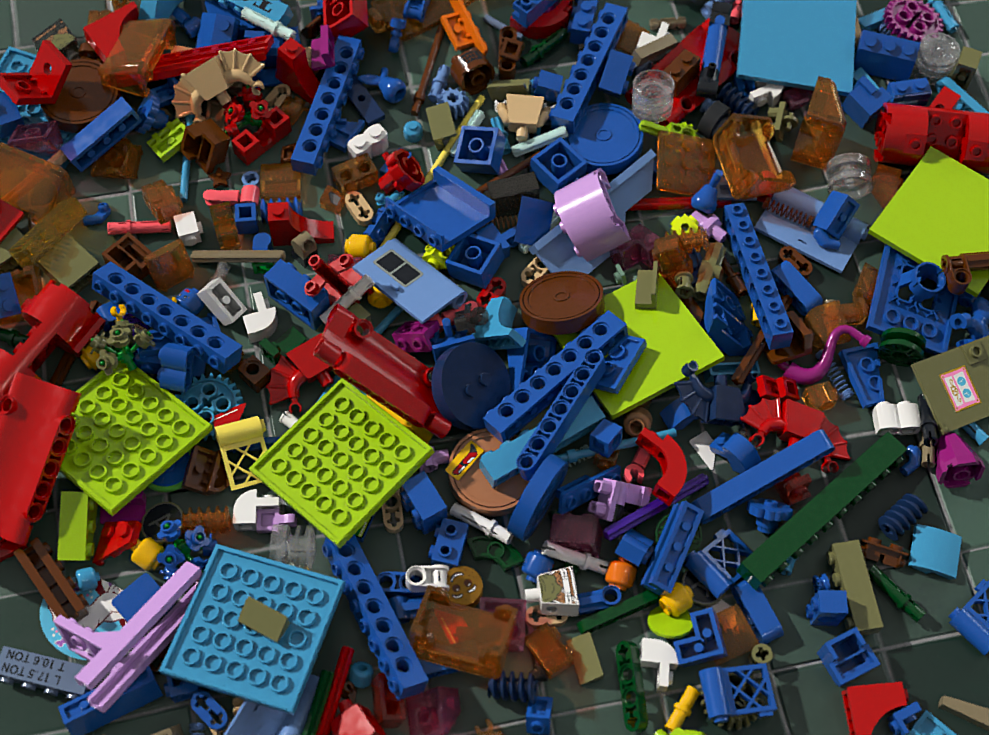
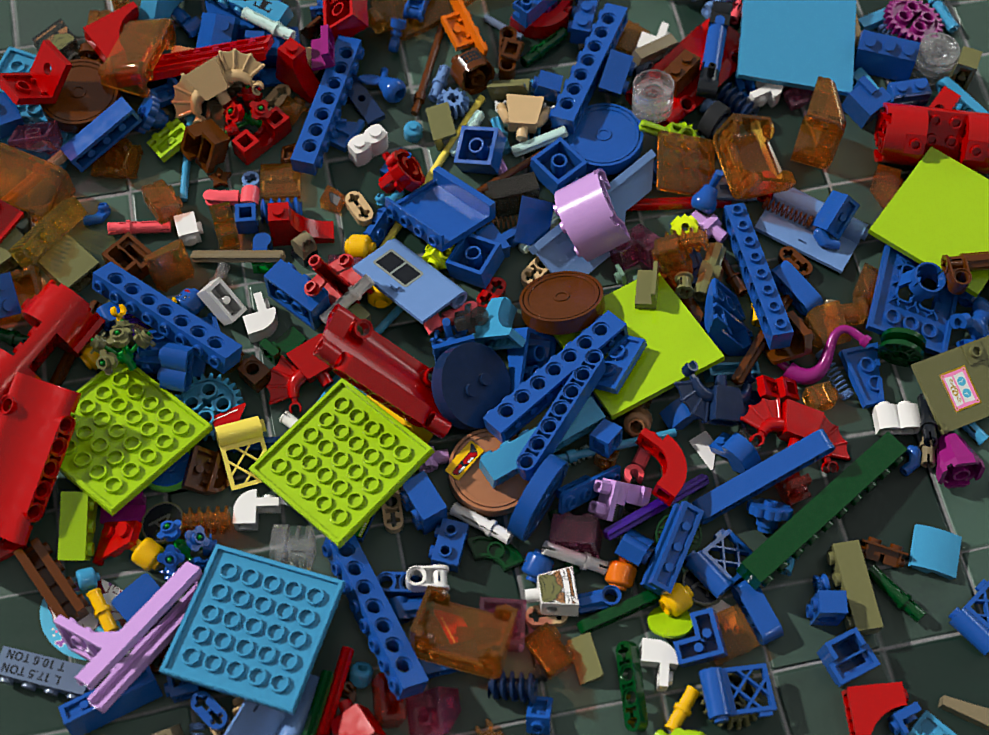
olive slope [237,596,291,643] -> none
lavender plate [256,508,297,533] -> none
clear orange brick [331,153,379,197] -> none
magenta bracket [392,320,441,352] -> none
pearl gold head [441,566,483,611] -> none
dark tan axle [649,17,687,30] -> none
olive bush [748,644,773,665] -> none
olive hips [764,102,799,142] -> none
clear wheel [826,153,873,200] -> none
dark blue piece [878,493,928,541] -> none
none -> yellow pin [86,588,119,632]

